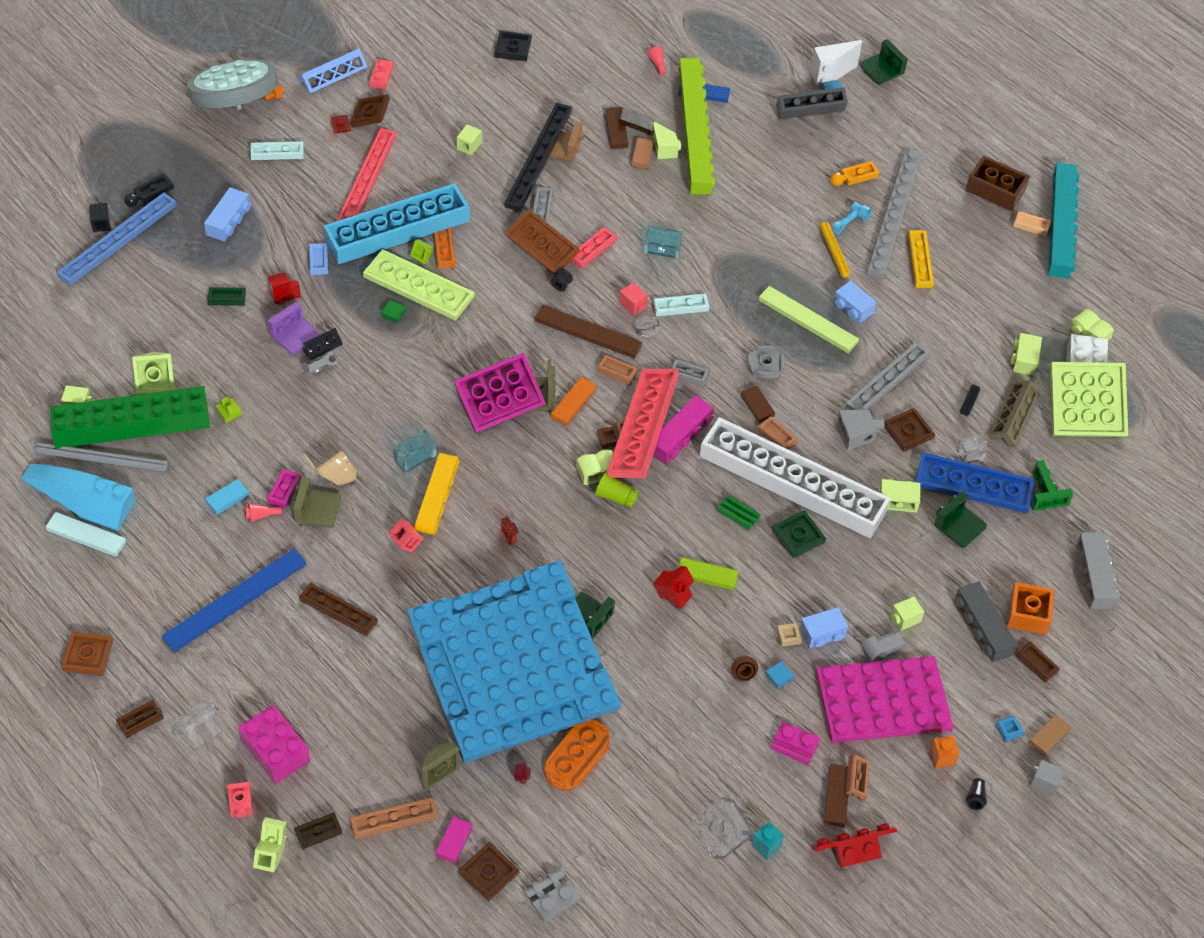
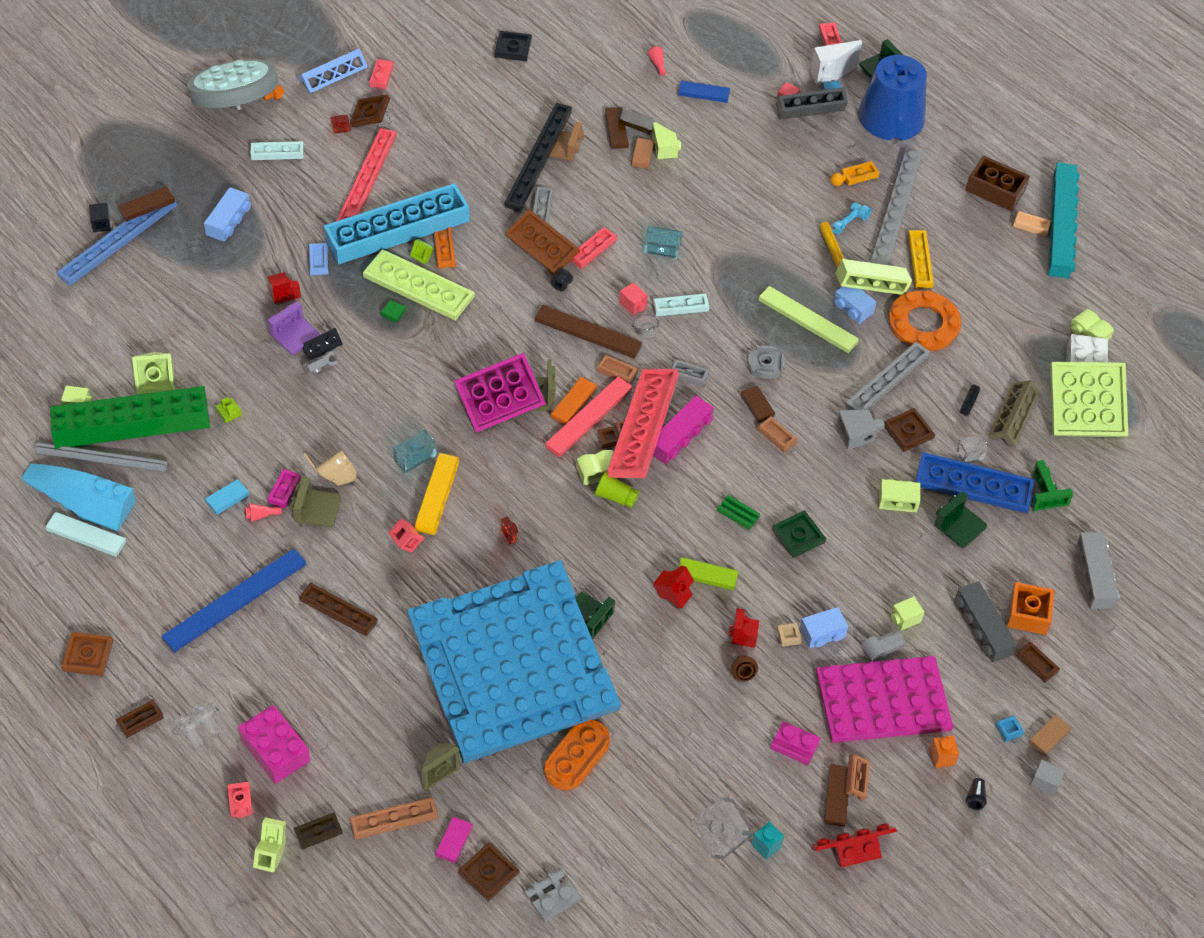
black plate [124,173,174,207] -> none
dark green tile [208,287,246,306] -> none
yellowish green brick [457,124,482,156] -> none
dark red plate [514,762,531,784] -> none
lime brick [679,58,715,195] -> none
white brick [700,417,891,539] -> none
dark azure tile [765,661,794,689] -> none
yellowish green brick [1011,333,1042,376] -> none
none -> reddish brown tile [118,187,175,222]
none -> coral tile [545,377,632,458]
none -> red brick [728,608,759,648]
none -> coral tile [777,82,801,96]
none -> coral plate [819,22,842,46]
none -> yellowish green brick [835,259,912,295]
none -> blue cone [858,55,927,141]
none -> orange plate [888,290,961,351]

